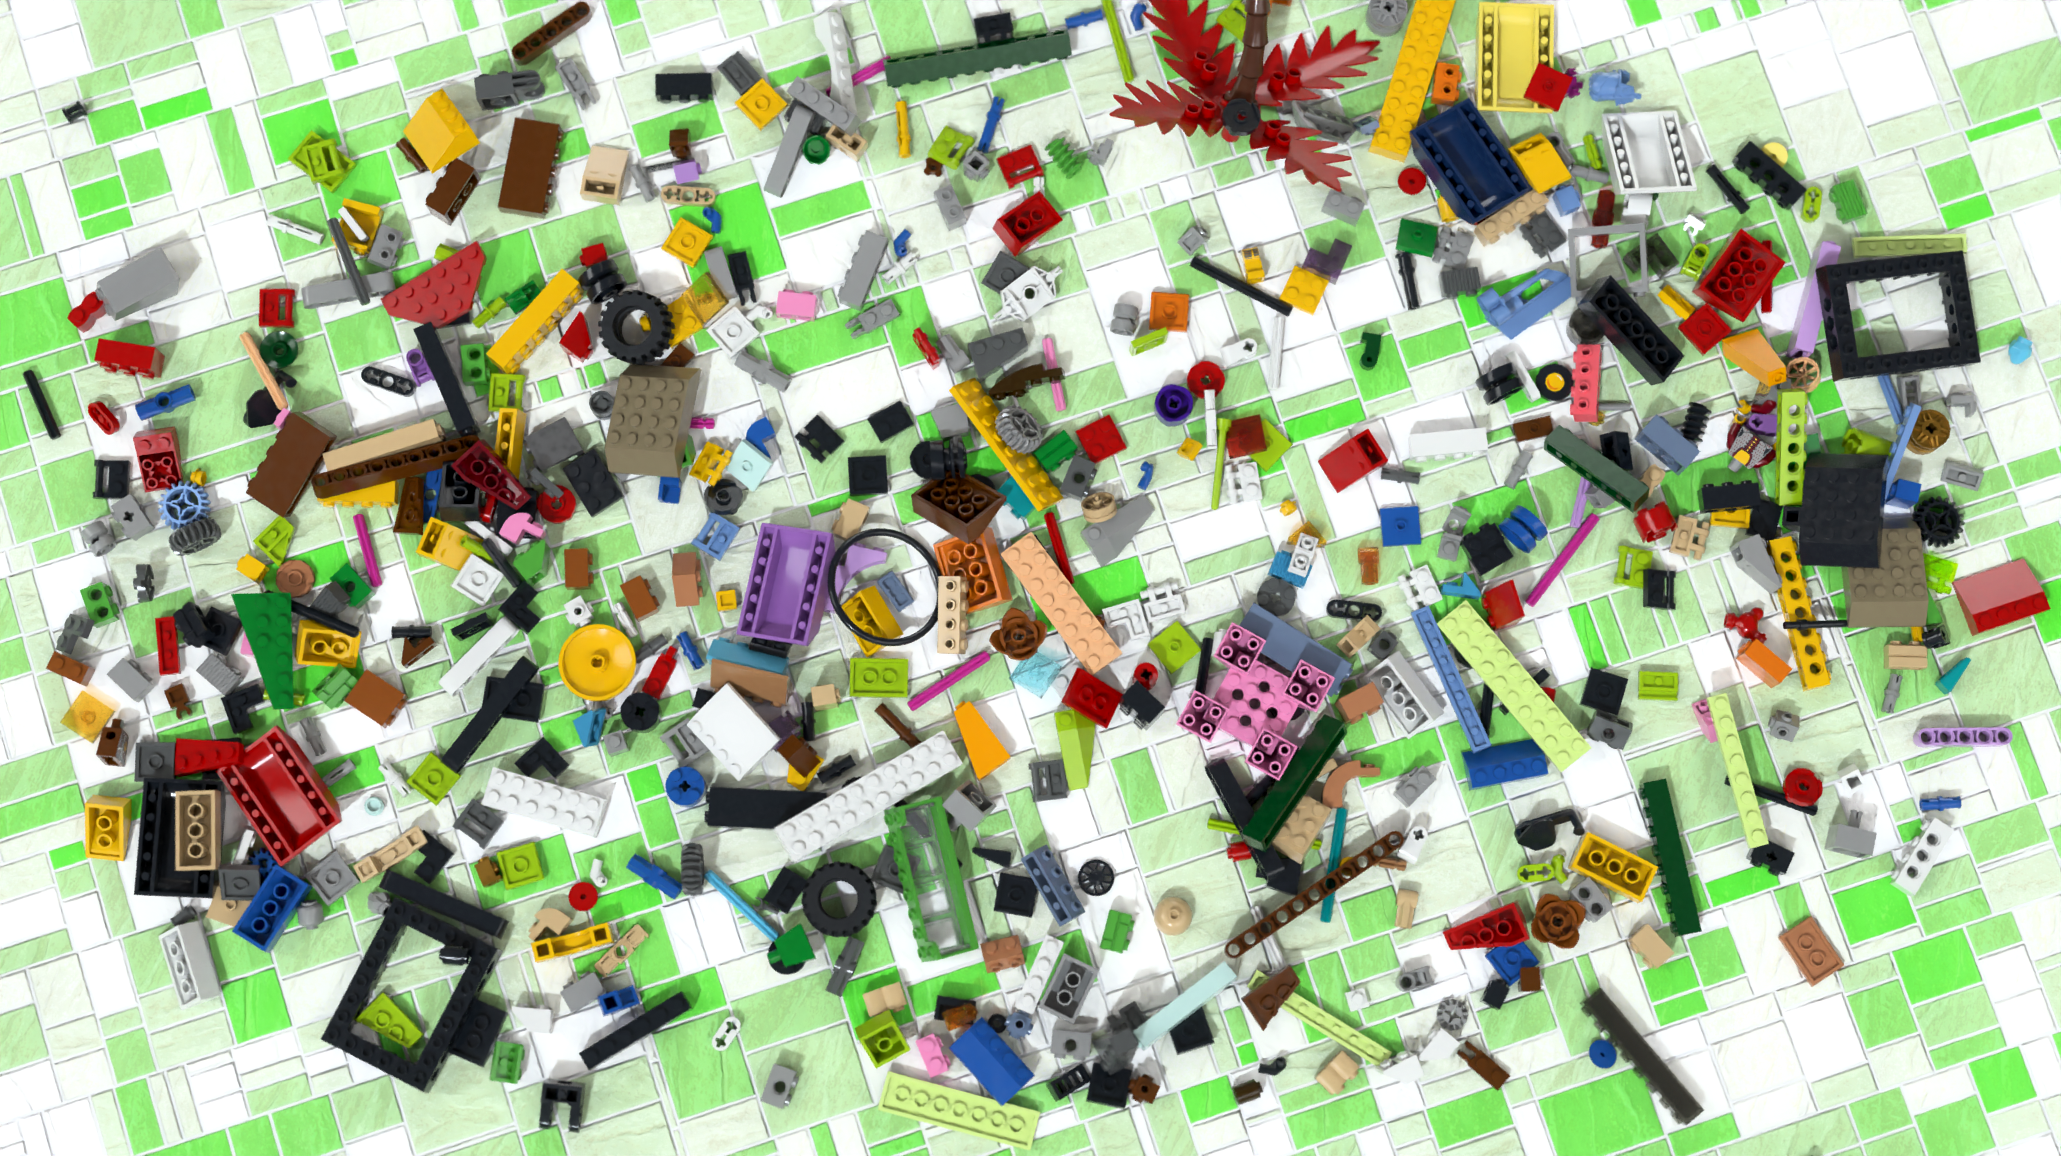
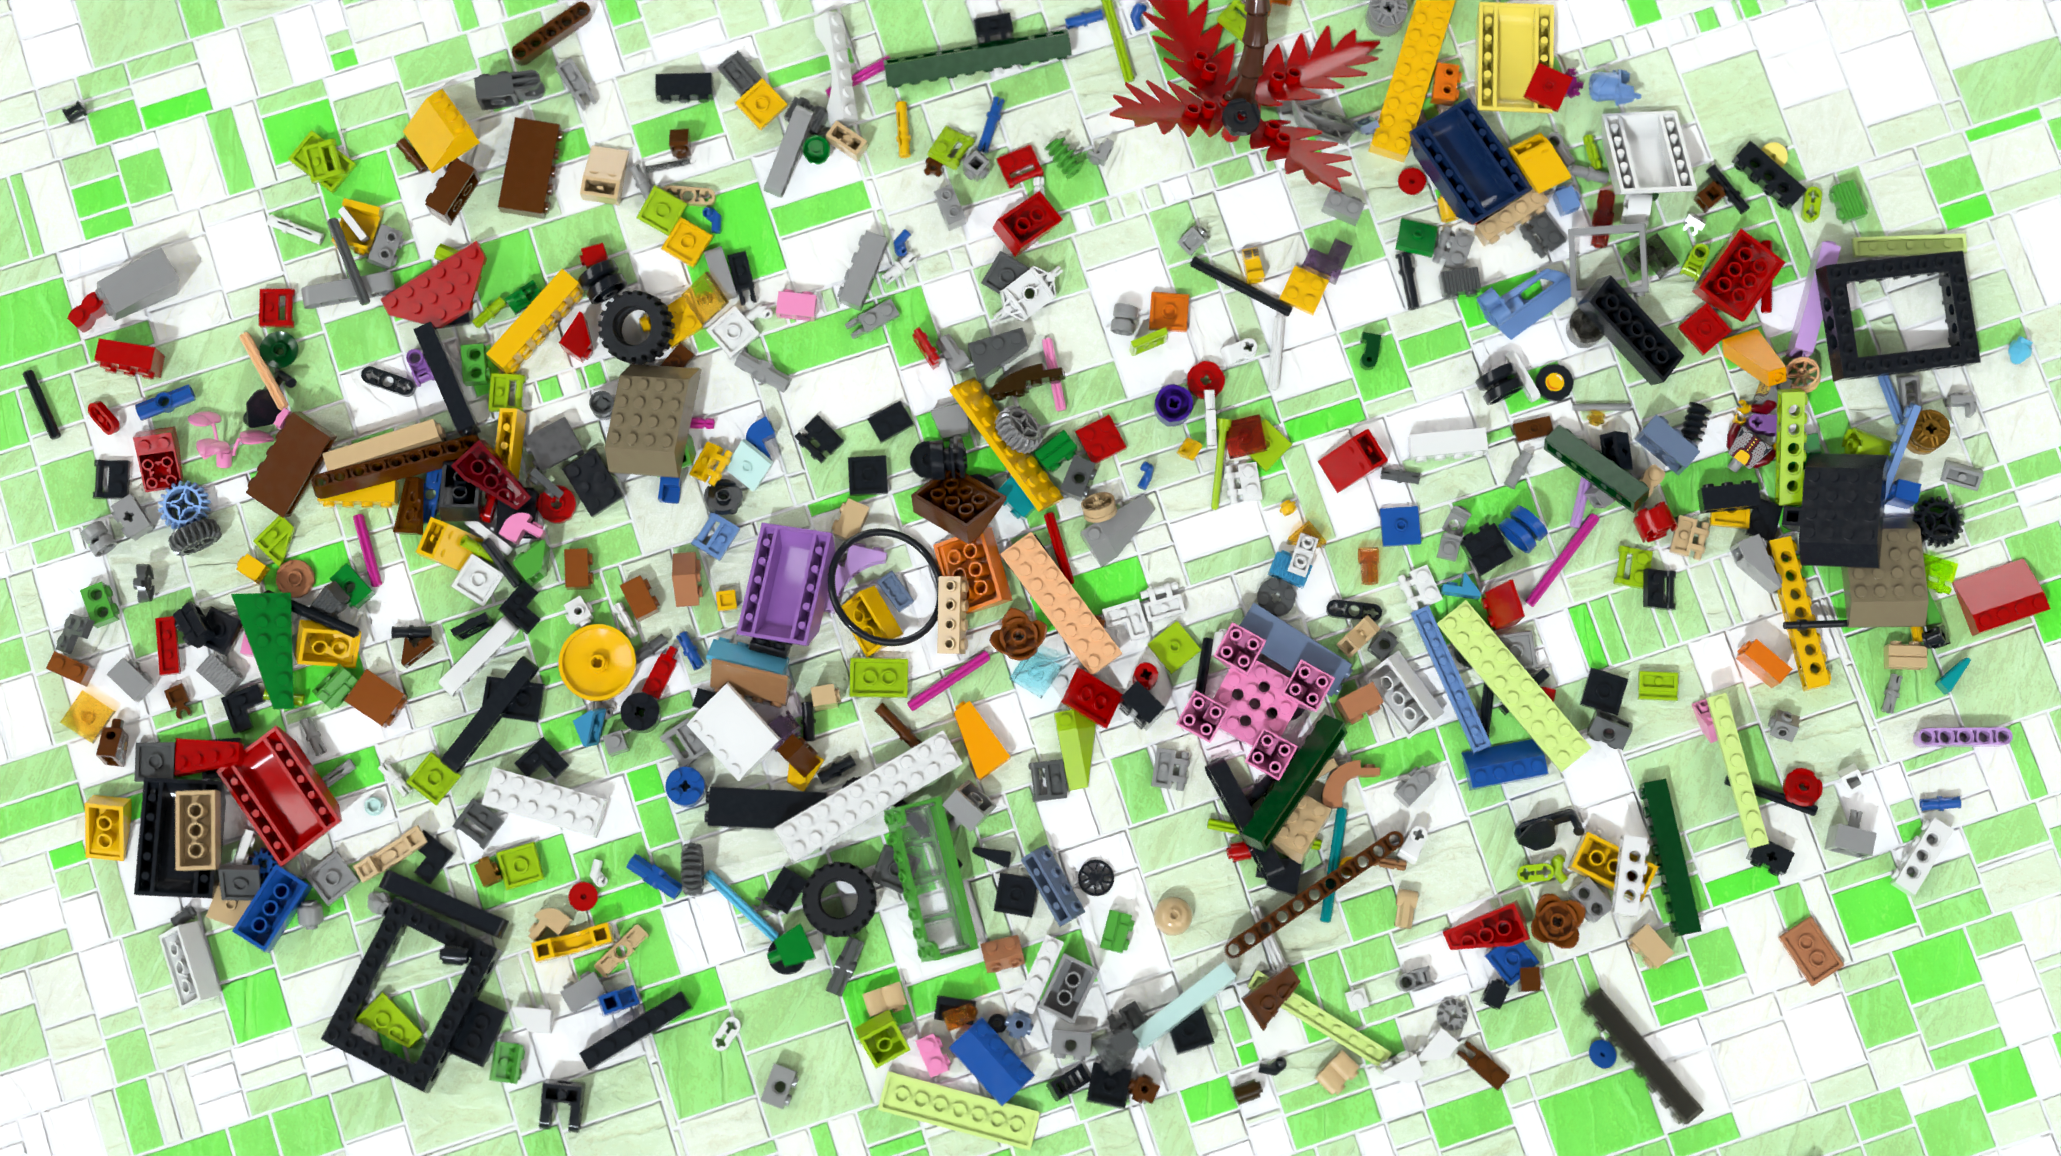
yellow plate [190,468,207,487] -> none
brick [673,158,702,184] -> none
light grey brick [787,76,862,137] -> none
coral brick [1570,344,1602,422] -> none
yellow plate [1658,284,1695,320] -> none
red animal [1724,607,1767,644] -> none
none -> bright pink plant [188,411,274,468]
none -> lime plate [636,185,688,236]
none -> light grey plate [1151,747,1190,791]
none -> light grey plate [1496,630,1538,670]
none -> white brick [1611,834,1650,917]
none -> reddish brown brick [1693,181,1726,214]

